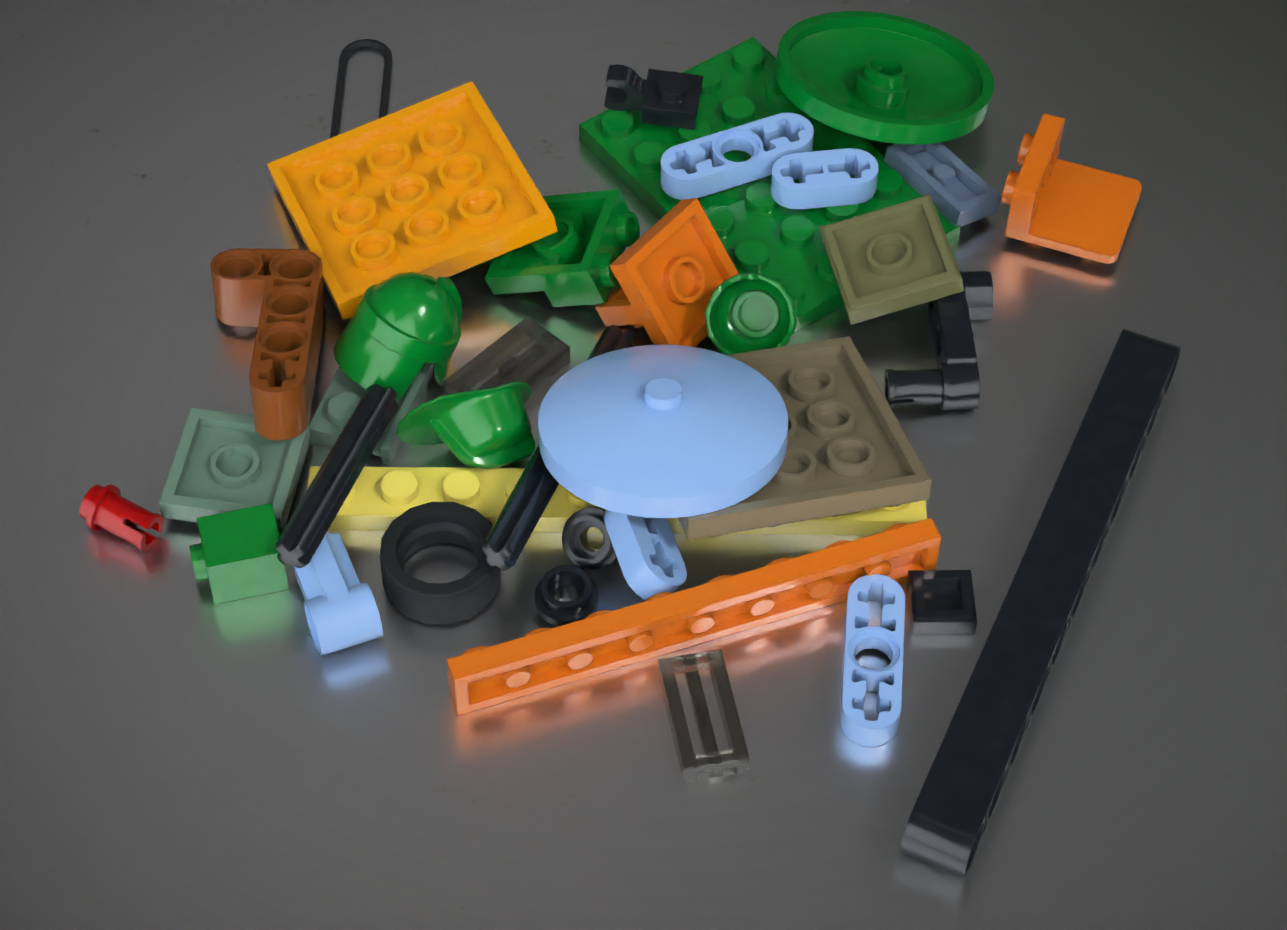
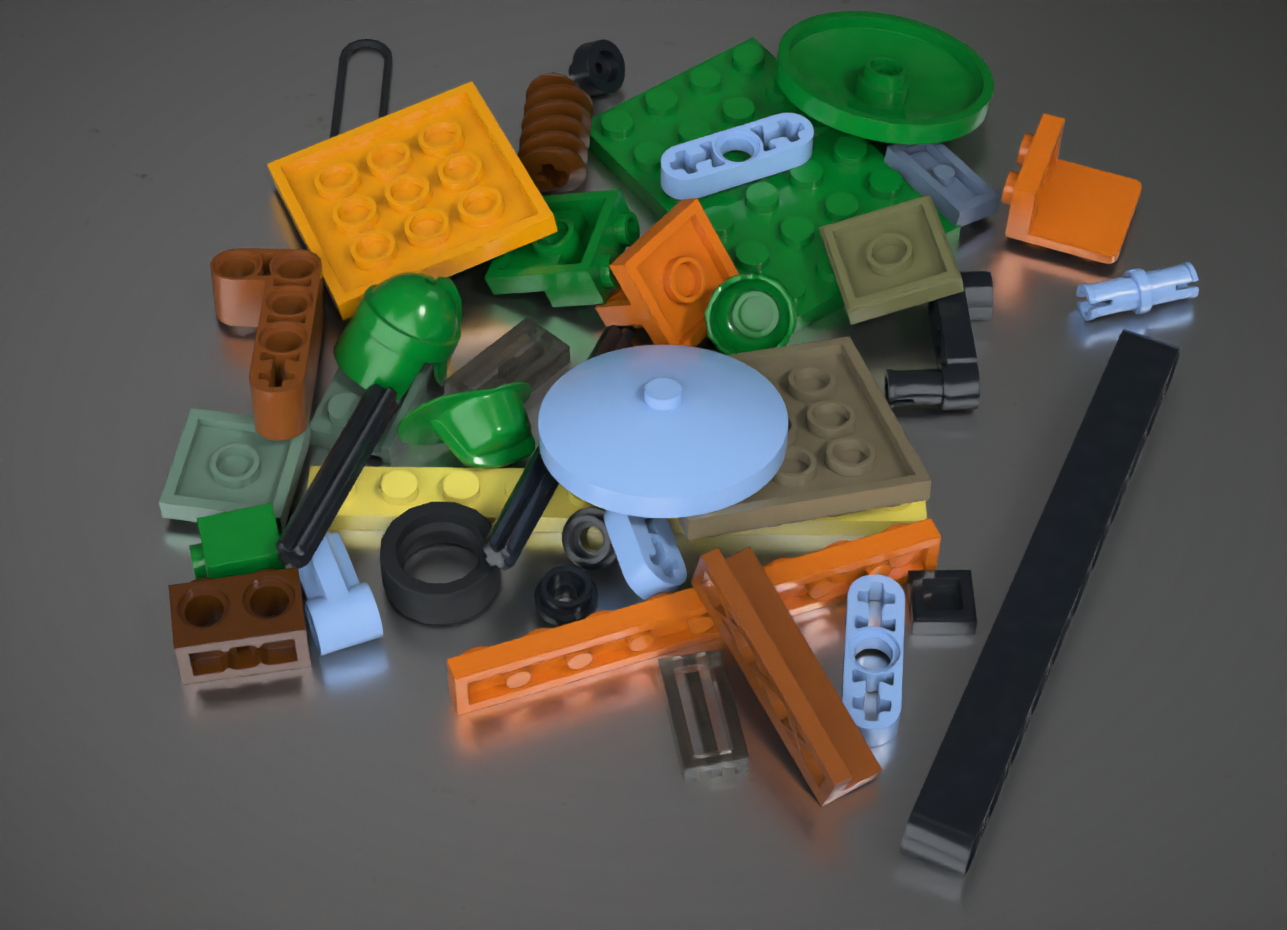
red pin [79,484,164,552] -> none
black plate [604,65,703,130] -> none
light blue beam [771,148,878,209] -> none
none -> reddish brown brick [168,567,312,685]
none -> reddish brown piece [517,72,594,193]
none -> black tile [568,39,625,97]
none -> dark orange fence [691,546,883,807]
none -> light blue pin [1076,262,1199,321]

